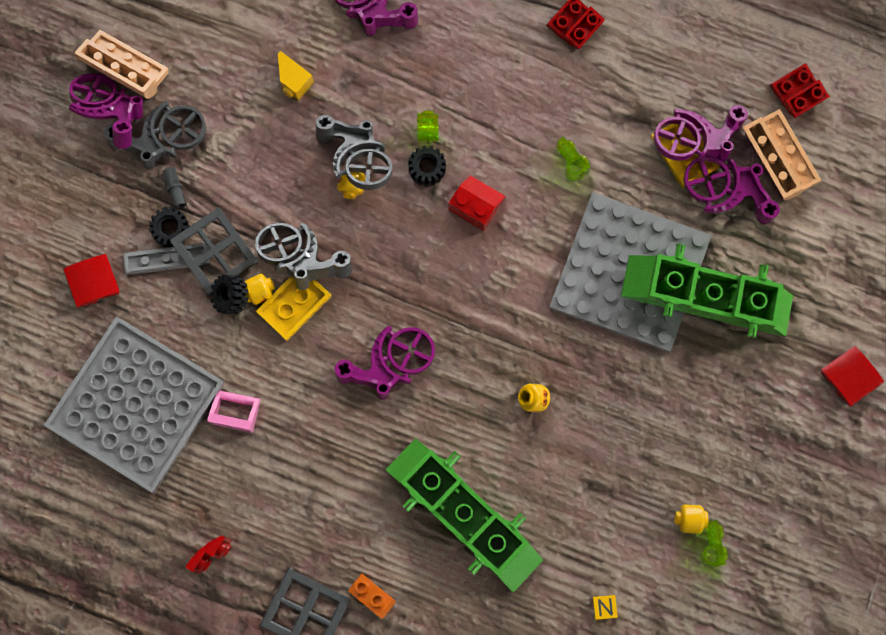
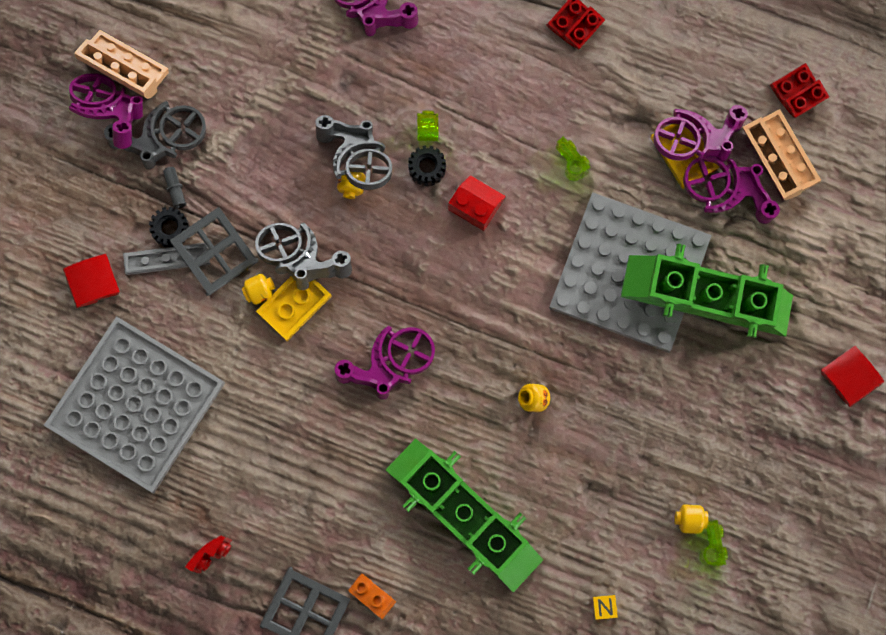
bright pink tile [207,391,260,433] -> none
black tyre [210,275,248,314] -> none
yellow slope [278,51,314,101] -> none

